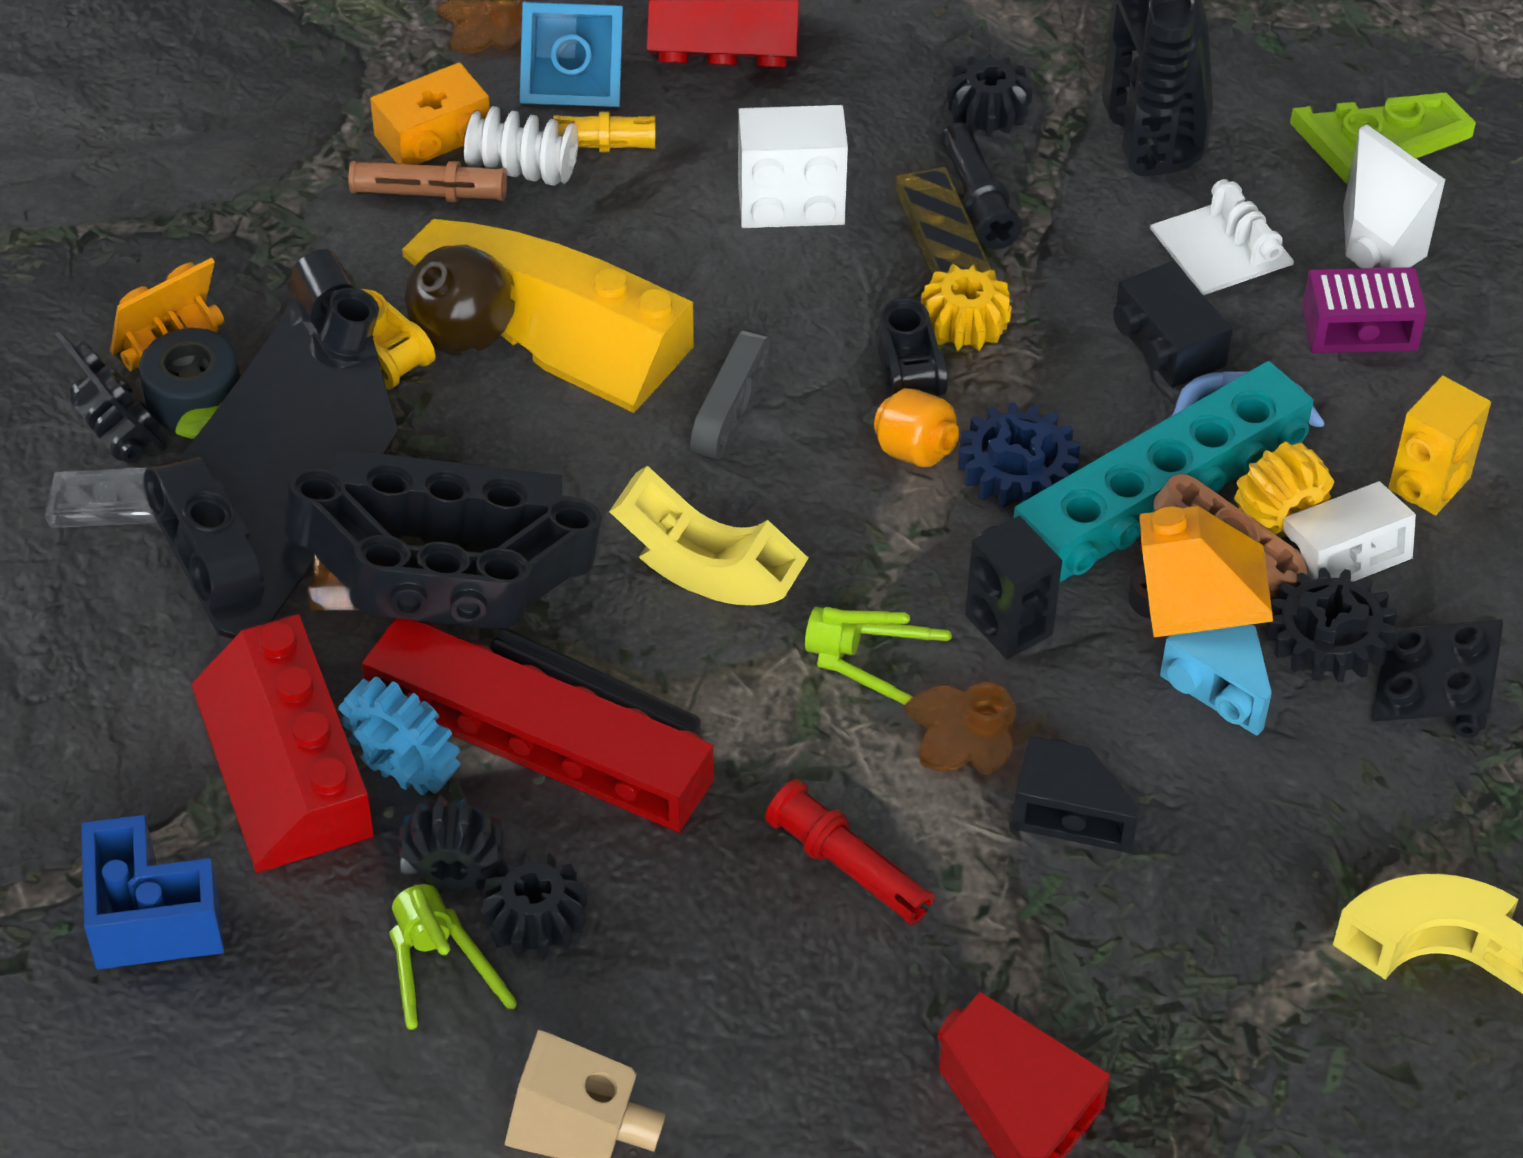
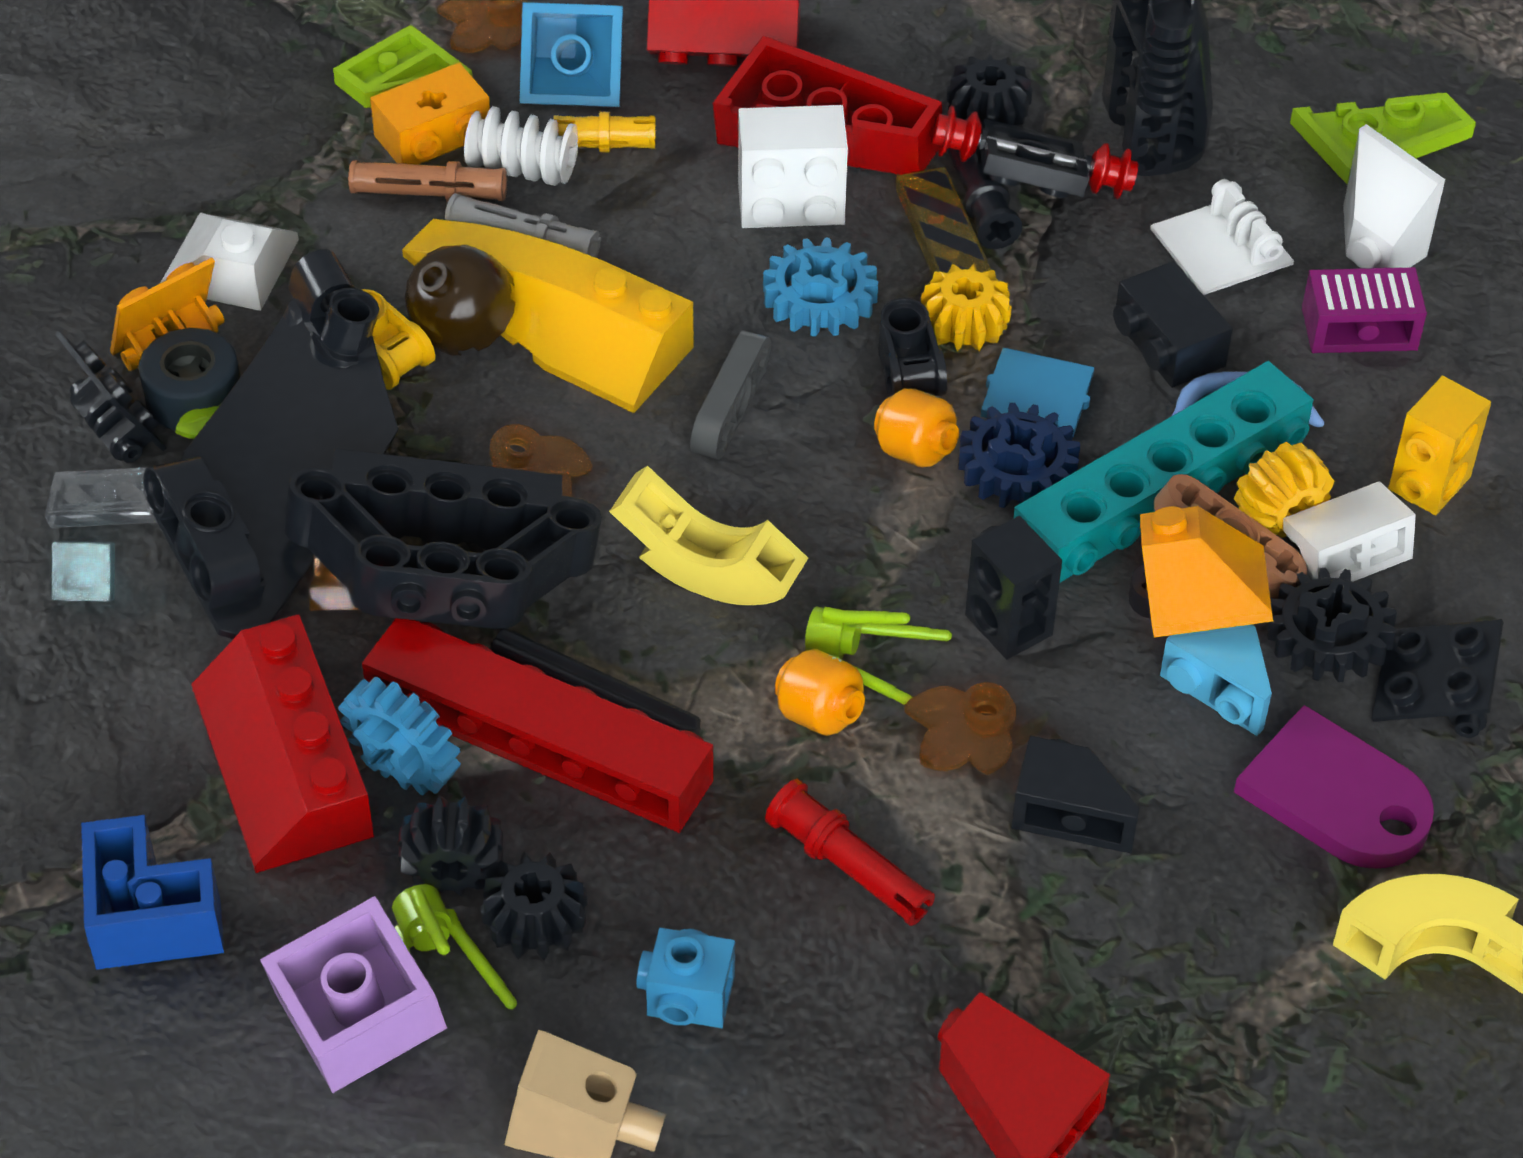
none -> clear light blue plate [52,541,115,602]
none -> white slope [160,212,299,311]
none -> lavender brick [260,896,447,1093]
none -> lime wing [333,24,472,108]
none -> light grey pin [445,193,601,258]
none -> clear orange plate [489,424,592,496]
none -> dark azure brick [637,927,735,1029]
none -> red wedge [713,35,942,178]
none -> dark azure gear [763,238,879,337]
none -> light orange head [775,649,865,736]
none -> plate [931,106,1138,199]
none -> dark azure piece [980,347,1095,437]
none -> magenta tile [1234,705,1434,869]

